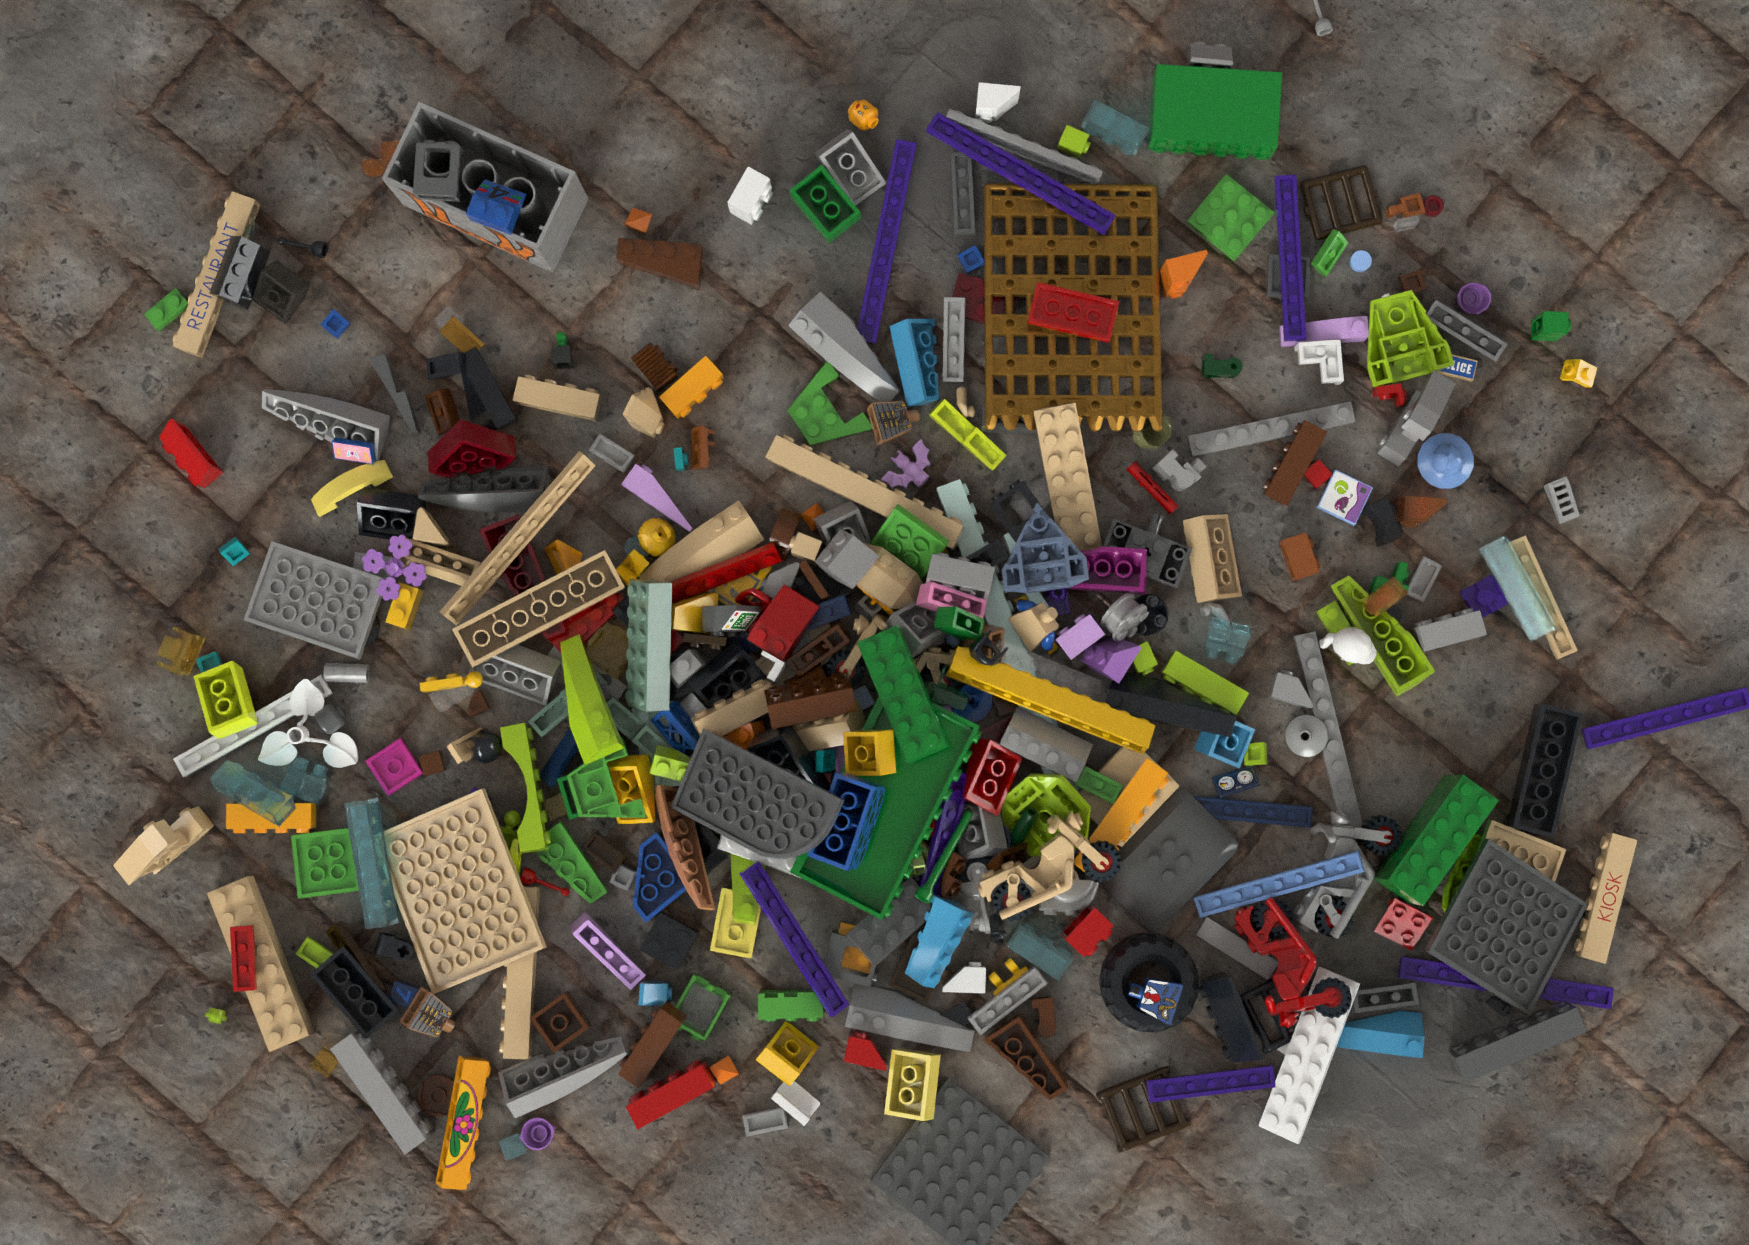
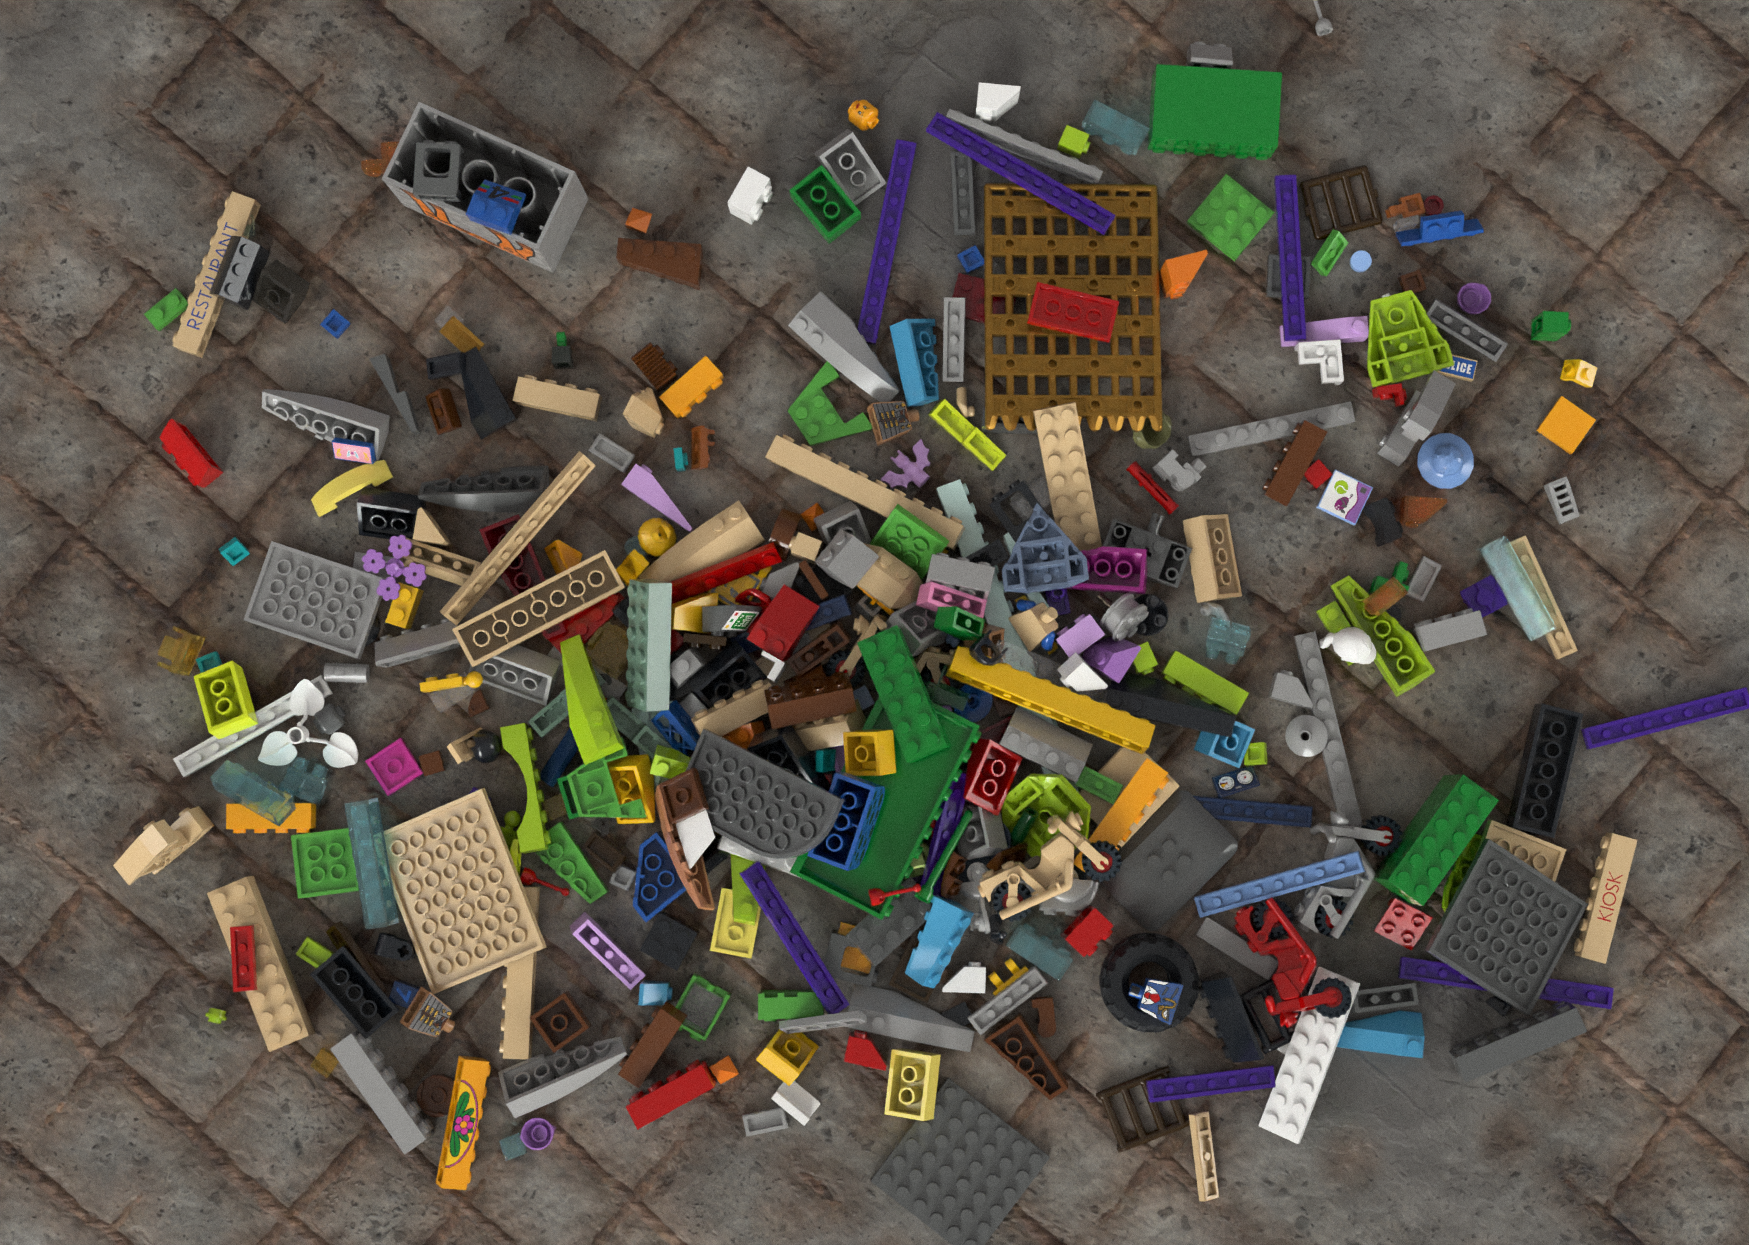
black hinge [278,237,328,258] -> none
dark red brick [427,419,517,478] -> none
dark green leg [1201,354,1243,378] -> none
dark orange brick [1279,532,1321,582] -> none
none -> light grey slope [375,619,461,668]
none -> reddish brown tile [659,768,709,824]
none -> white sticker [675,810,715,869]
none -> light grey tile [779,1010,867,1034]
none -> red hinge [868,884,921,906]
none -> white slope [1057,652,1108,692]
none -> tan plate [1189,1111,1219,1202]
none -> blue bracket [1396,210,1484,246]
none -> light orange tile [1536,396,1596,454]

